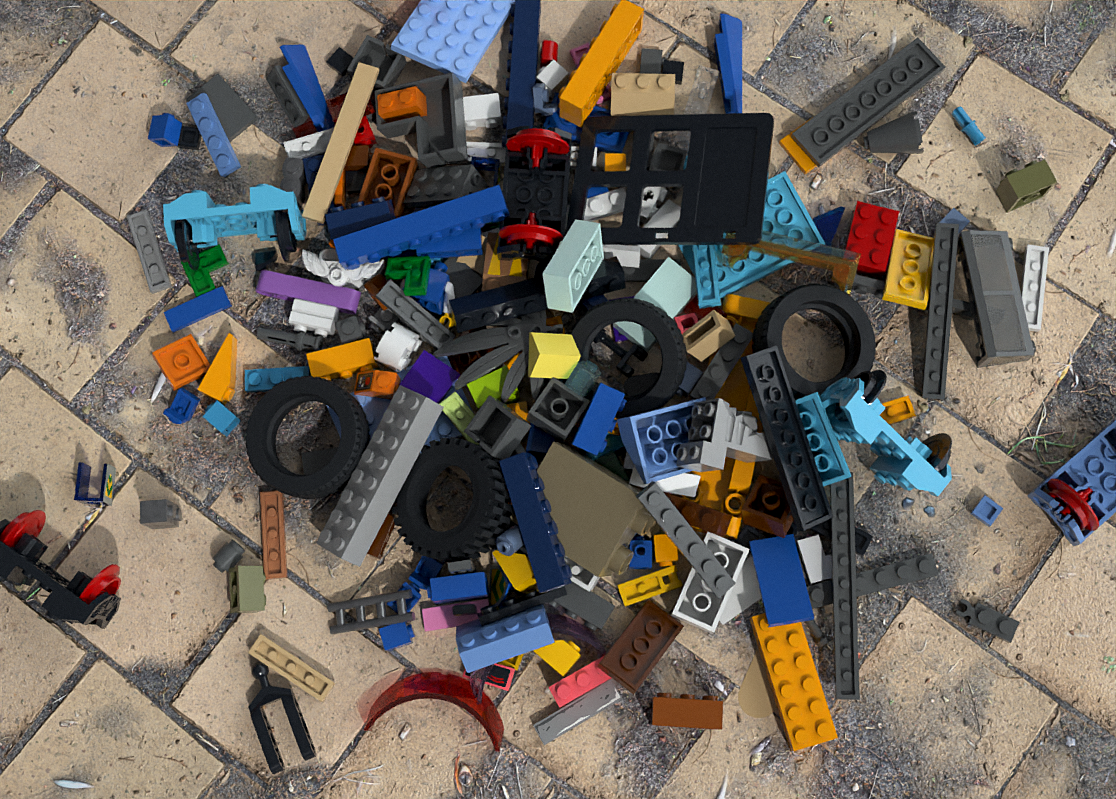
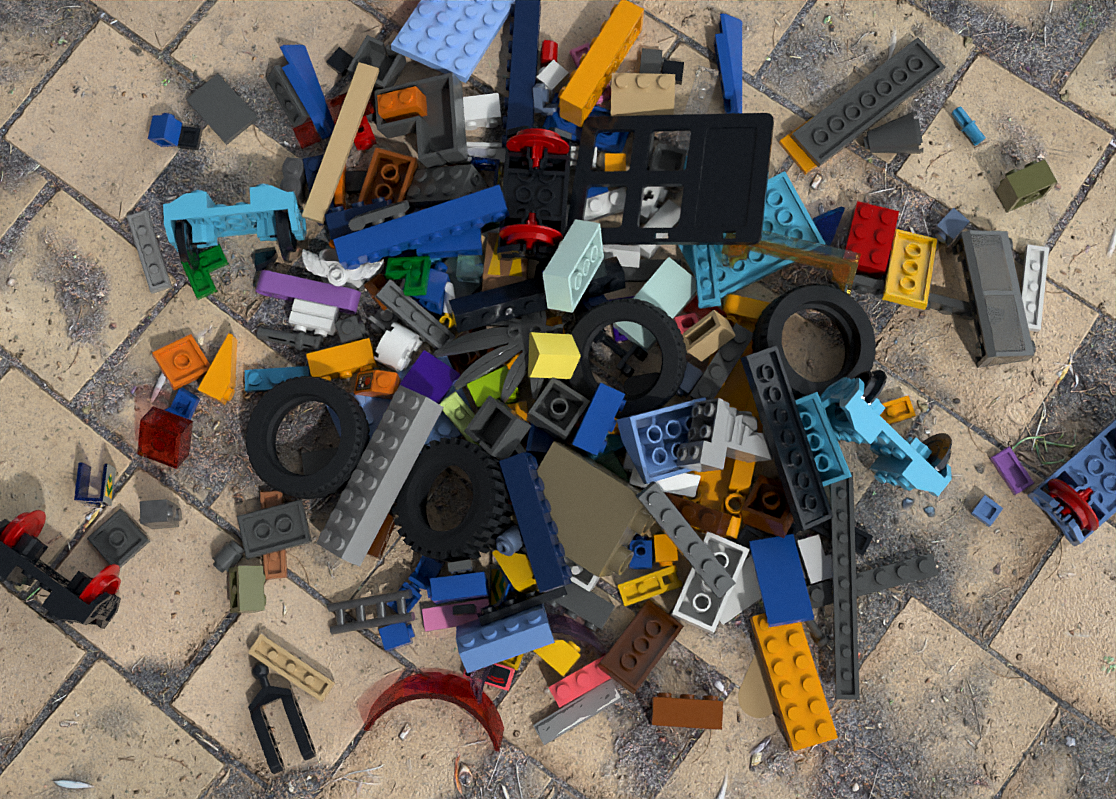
blue tile [164,286,232,333] -> none
medium blue plate [186,93,241,177] -> none
dark azure brick [202,400,241,437] -> none
white tile [283,128,334,159] -> none
reddish brown brick [344,145,374,172] -> none
clear light blue brick [564,360,601,397] -> none
dark grey plate [921,223,959,400] -> none
dark grey plate [954,599,1020,643] -> none
none -> dark grey tile [87,509,150,568]
none -> clear red brick [137,406,193,469]
none -> dark grey tile [237,499,312,559]
none -> dark grey hinge [348,200,410,231]
none -> clear light blue brick [456,255,484,283]
none -> medium lavender tile [989,446,1034,496]

